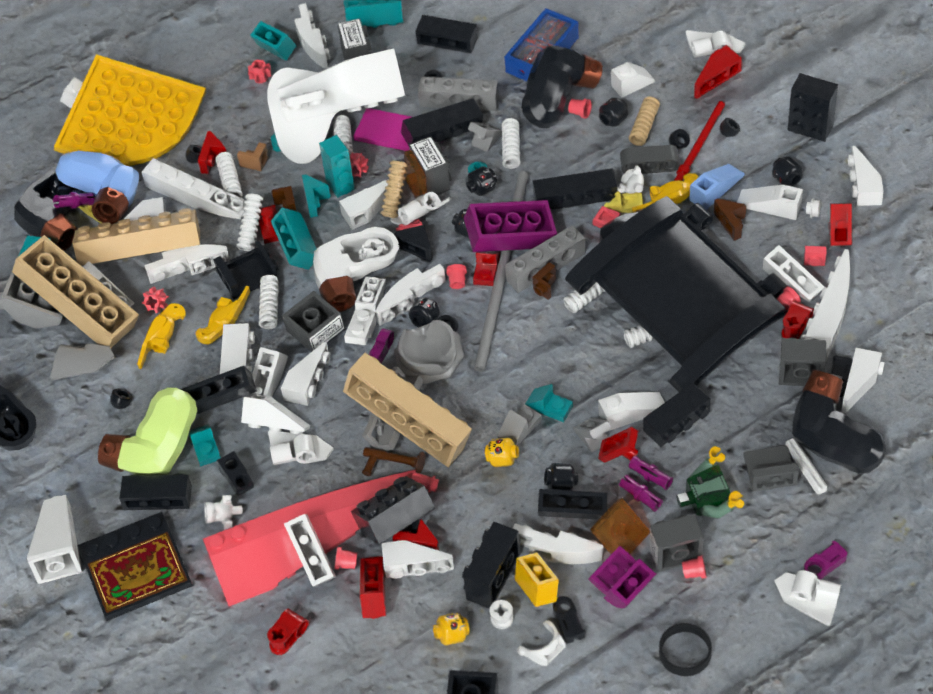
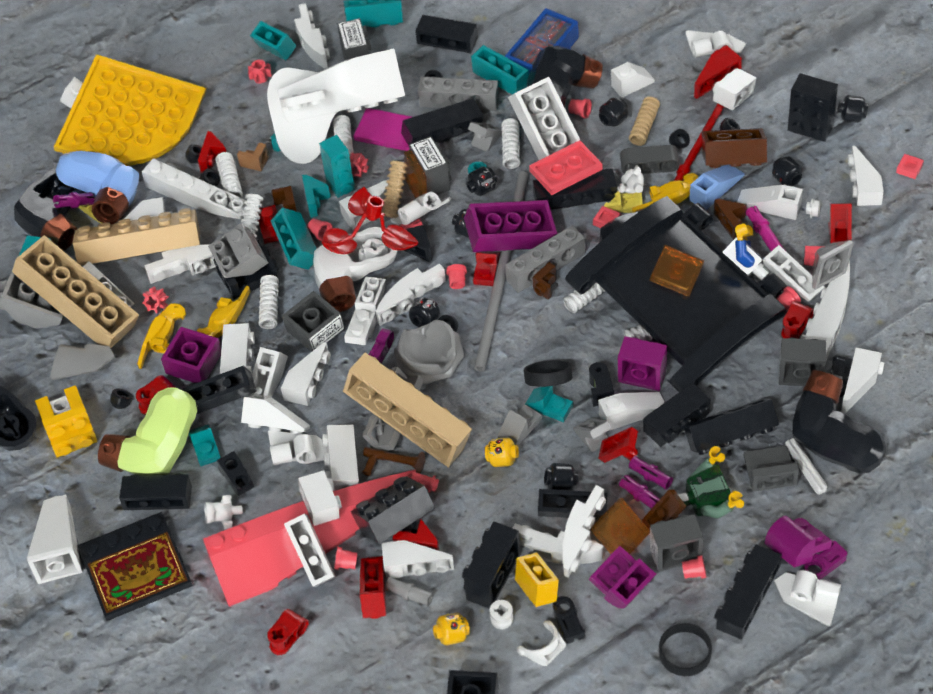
none -> yellow brick [35,385,98,457]
none -> red piece [136,375,177,415]
none -> magenta brick [161,327,221,383]
none -> black piece [199,169,220,186]
none -> light grey slope [208,223,268,278]
none -> white brick [298,470,342,526]
none -> coral piece [307,218,333,241]
none -> red plant [322,187,418,254]
none -> white brick [322,425,359,491]
none -> light grey pin [385,577,433,606]
none -> teal brick [471,45,529,95]
none -> white brick [508,77,580,160]
none -> black tyre [524,360,572,387]
none -> coral plate [529,140,603,195]
none -> white slope [562,485,606,578]
none -> black leg [589,362,614,407]
none -> magenta brick [618,336,667,391]
none -> reddish brown slope [642,489,686,532]
none -> clear orange plate [649,245,704,296]
none -> black brick [683,399,779,455]
none -> reddish brown brick [702,128,767,168]
none -> white brick [712,68,757,110]
none -> black brick [714,544,782,640]
none -> torso [723,223,770,280]
none -> dark pink pin [746,206,786,251]
none -> magenta brick [764,515,832,568]
none -> light grey slope [812,240,854,290]
none -> black head [837,95,868,123]
none -> coral plate [896,154,924,179]

